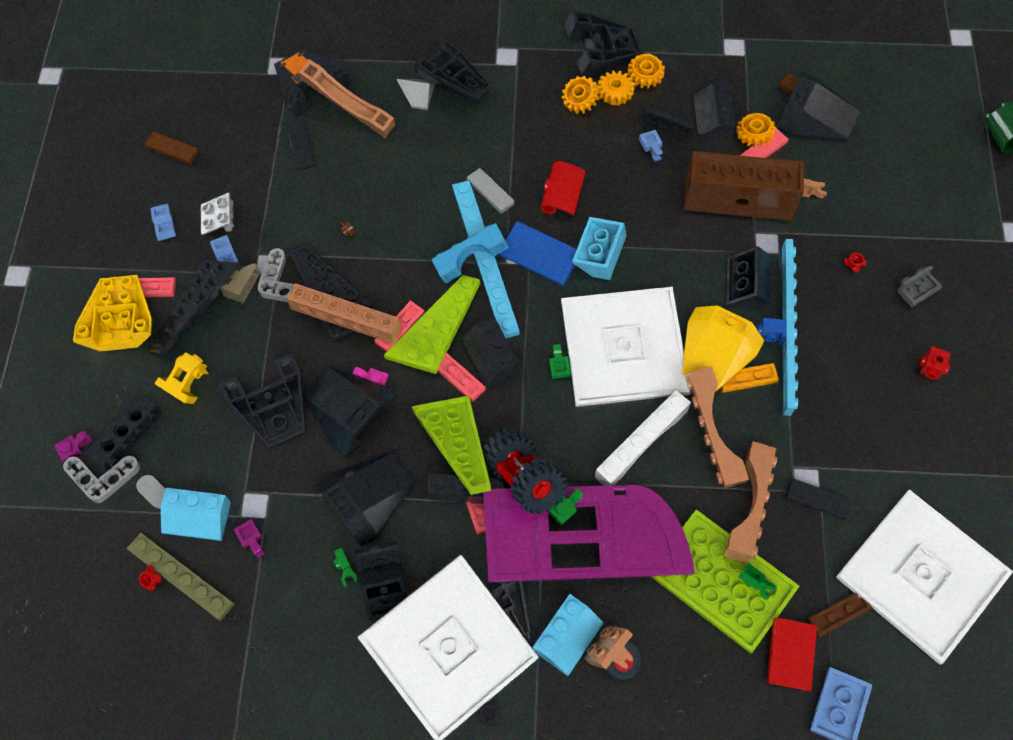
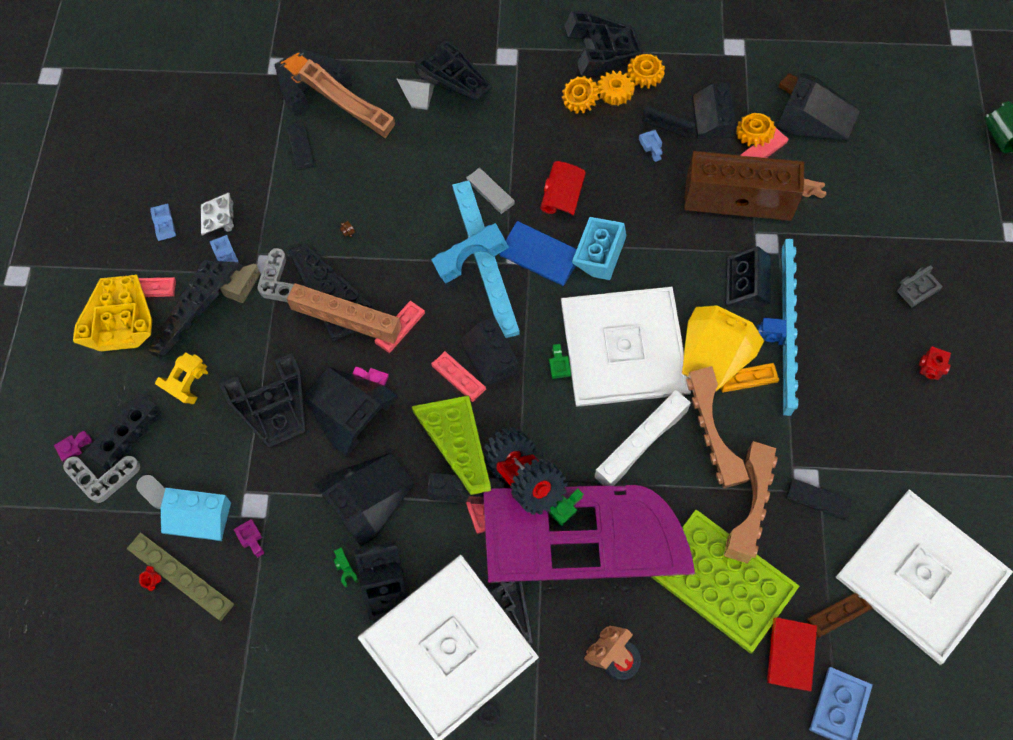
reddish brown tile [144,131,199,165] -> none
lime wing [384,275,481,374] -> none
medium azure slope [533,594,604,676] -> none
green plate [739,563,777,600] -> none
red plate [844,252,867,272] -> none

